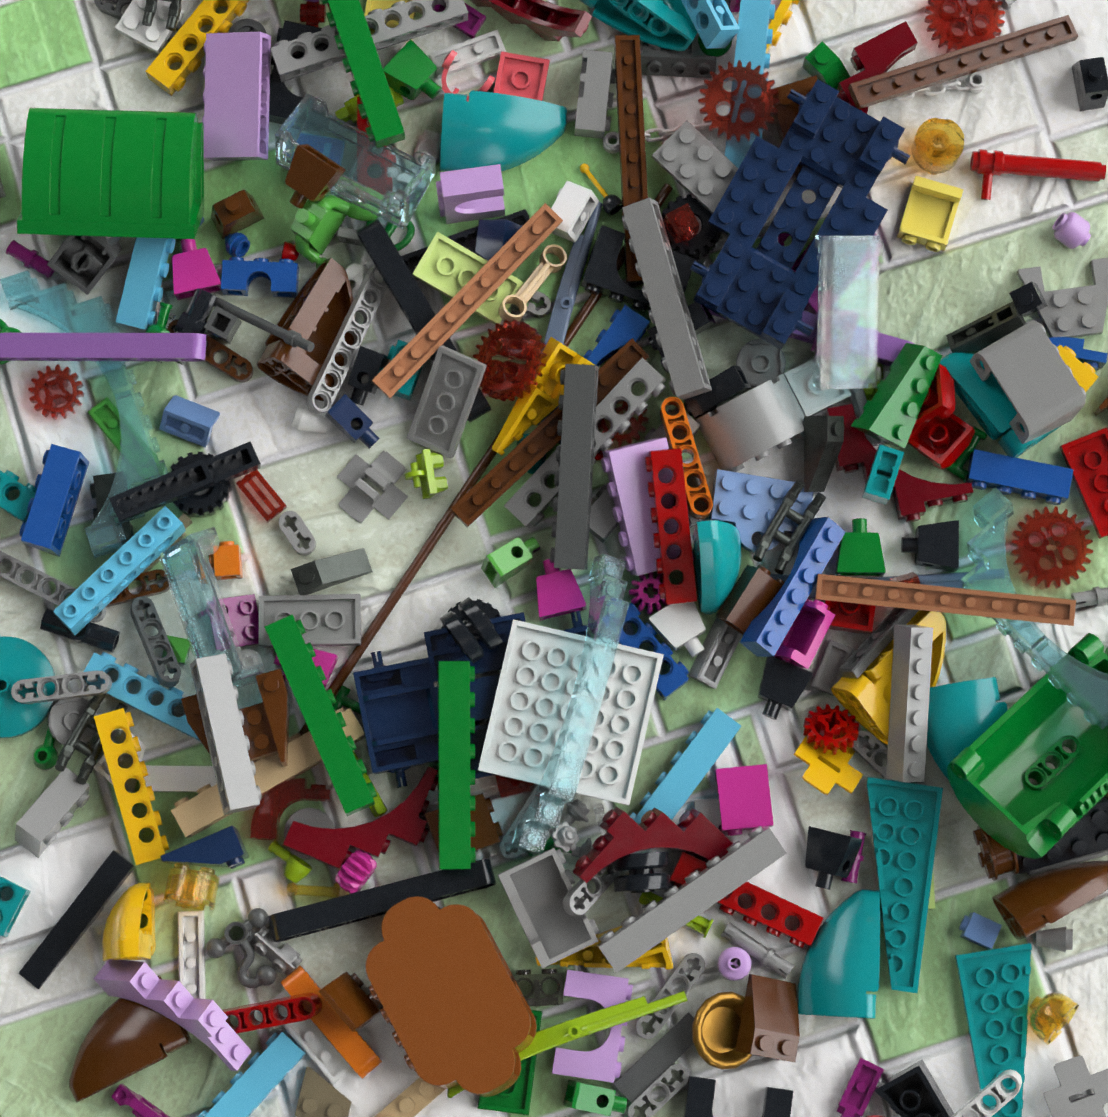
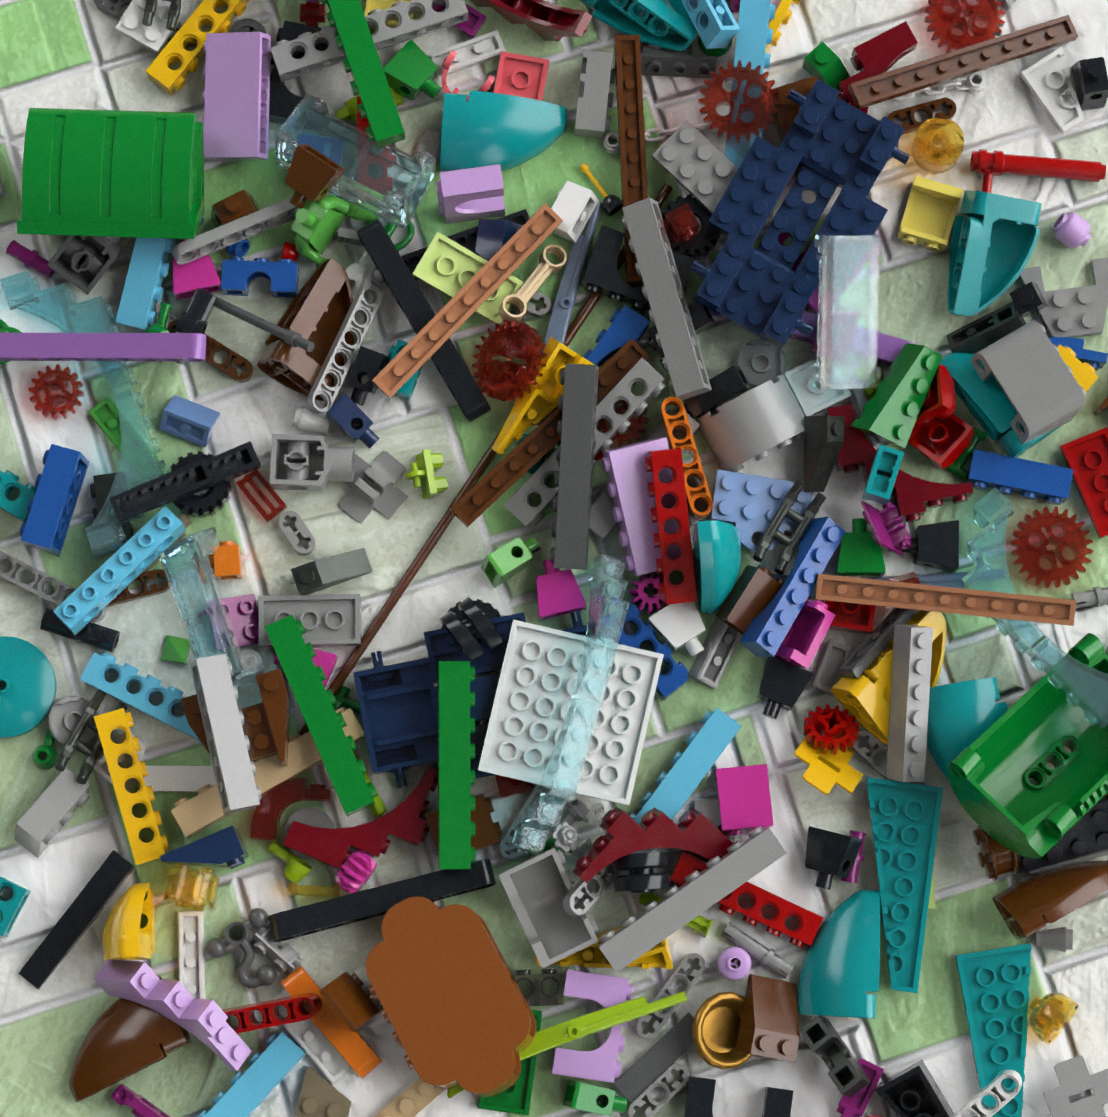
light grey beam [11,670,112,704] -> none
dark grey beam [130,596,181,688] -> none
dark grey brick [204,306,242,344] -> none
light grey plate [407,345,487,458] -> none
medium blue brick [959,912,1002,950] -> none
none -> light grey beam [171,192,330,265]
none -> light grey brick [269,434,355,491]
none -> pearl dark grey arch [799,1015,871,1097]
none -> magenta hinge [861,501,912,556]
none -> reddish brown beam [887,98,956,134]
none -> teal panel [947,190,1042,316]
none -> white wing [1020,46,1084,134]

